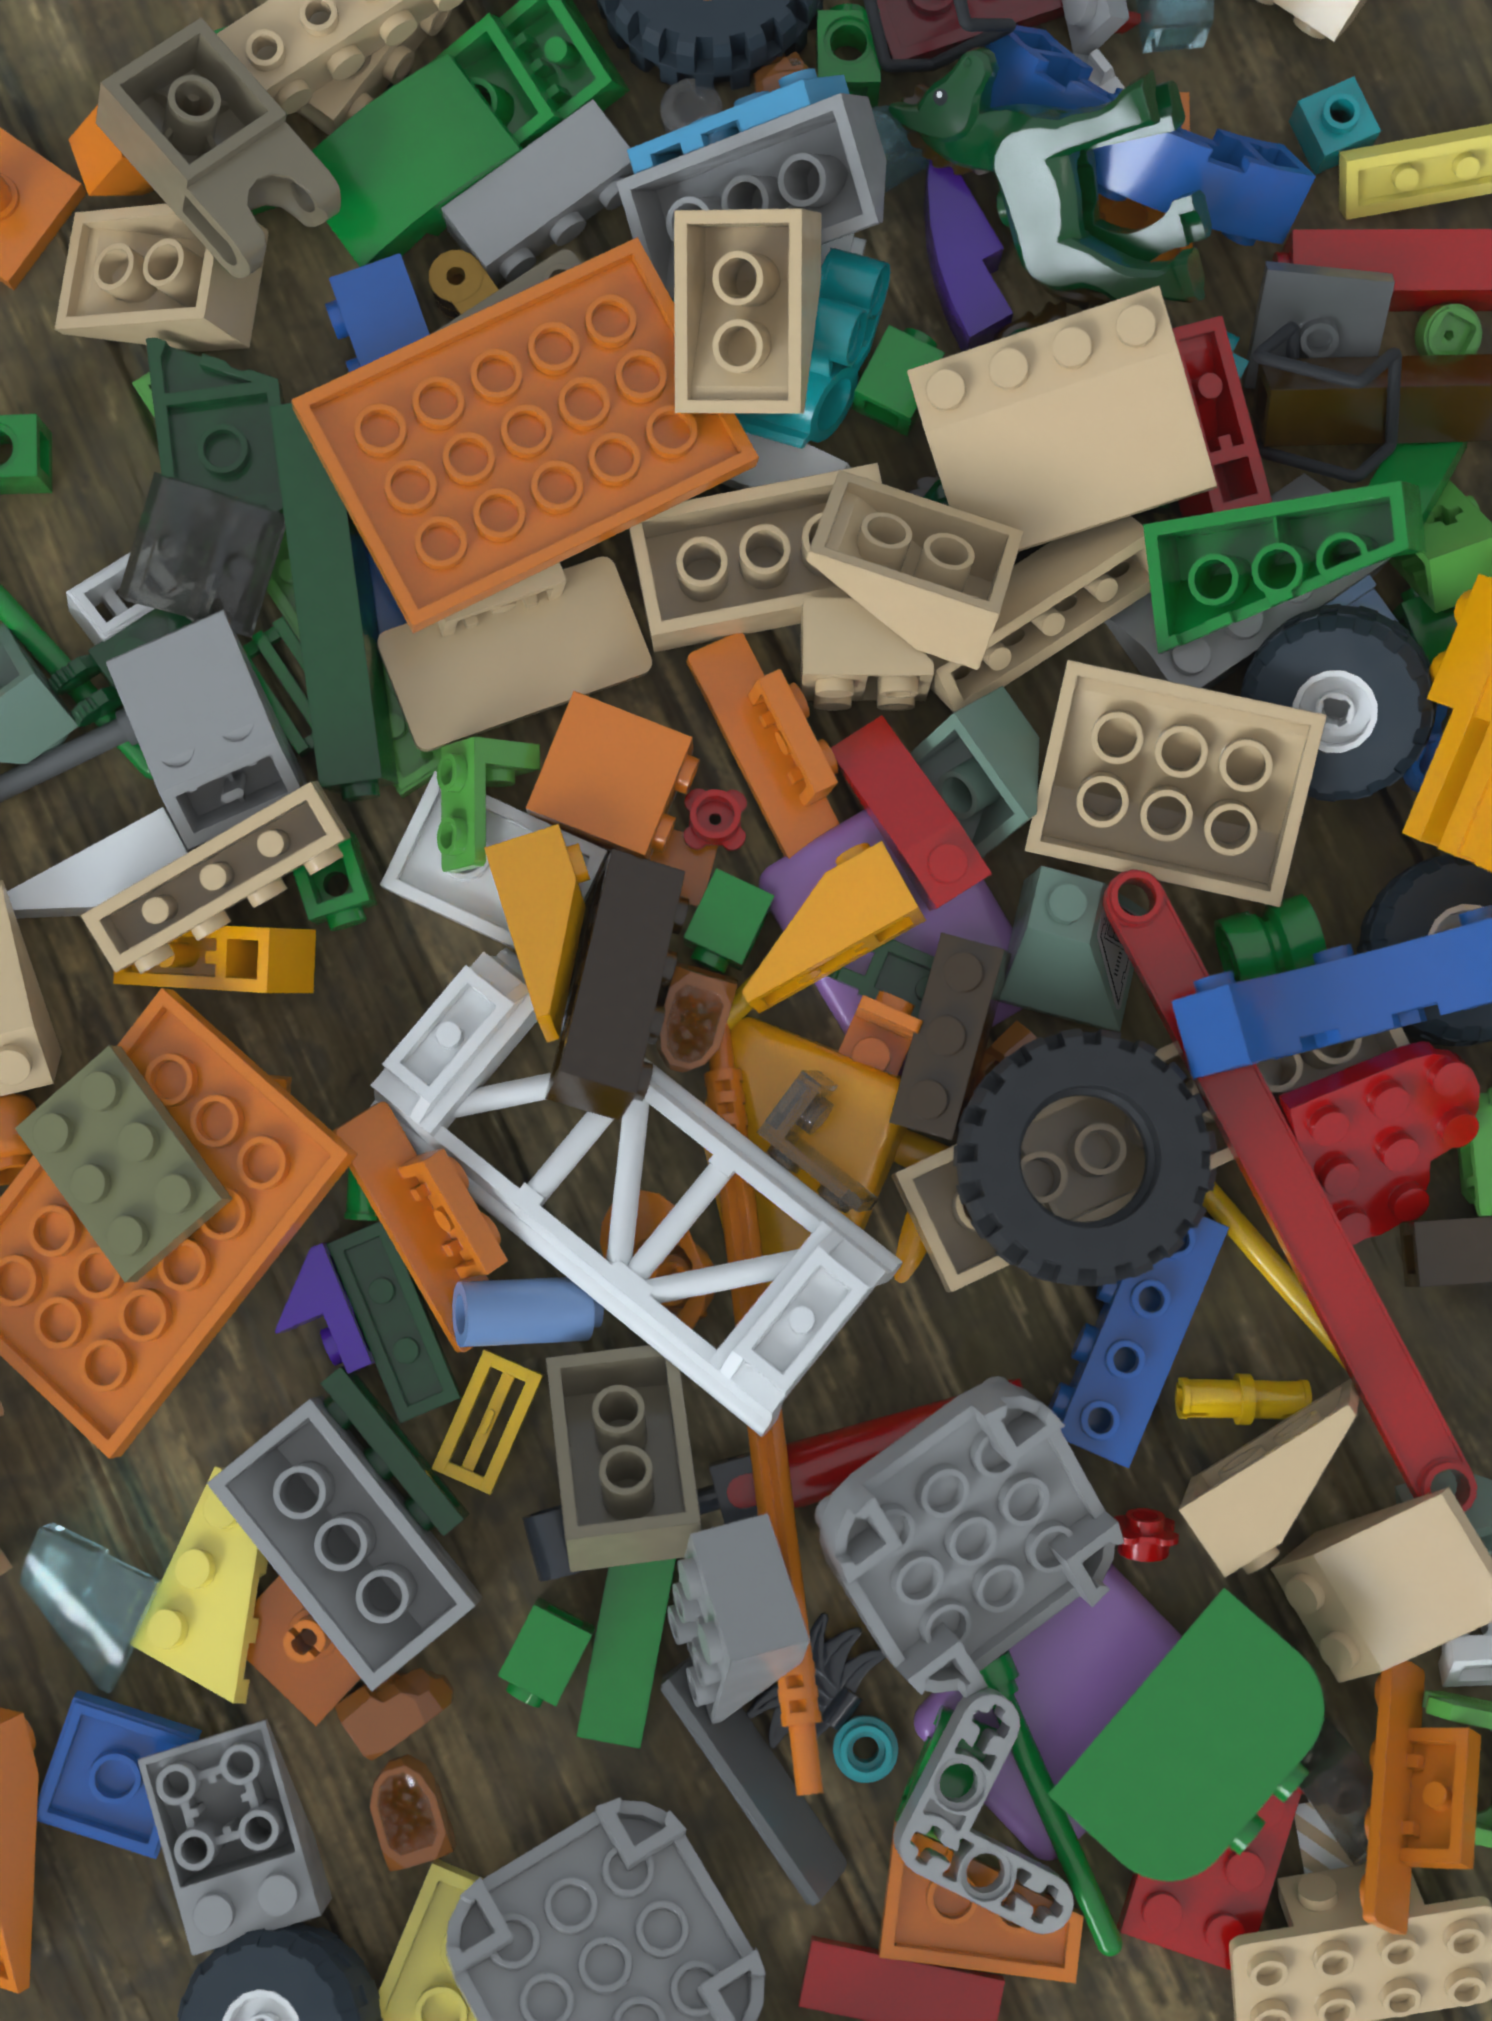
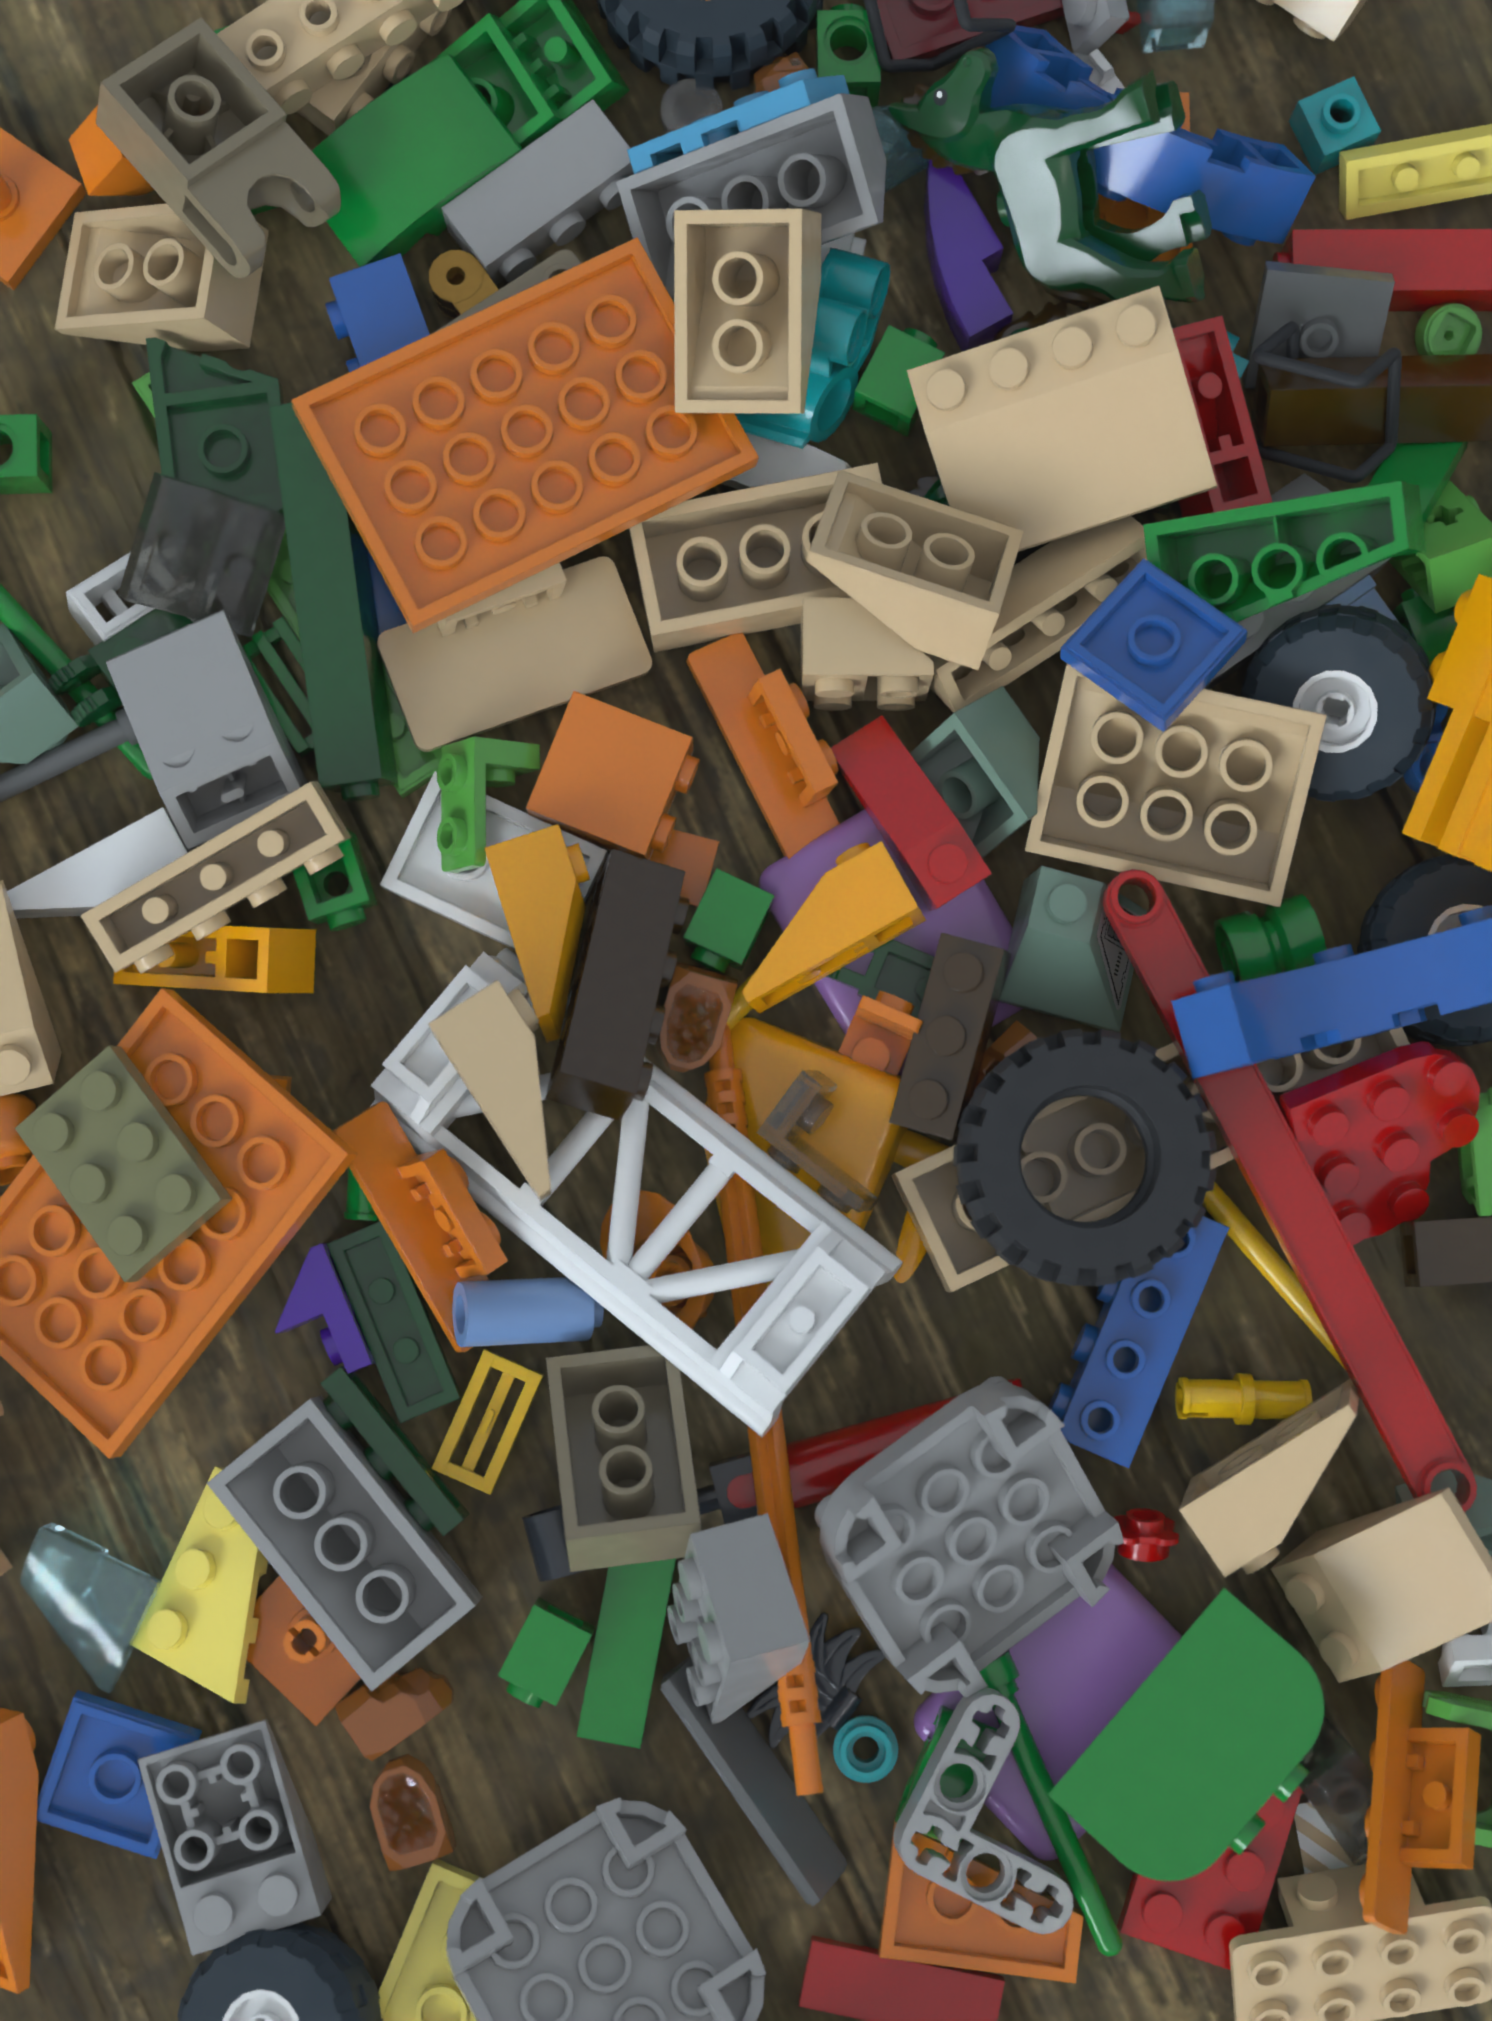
red plate [683,788,747,851] -> none
none -> tan slope [428,980,551,1201]
none -> blue plate [1060,558,1248,733]

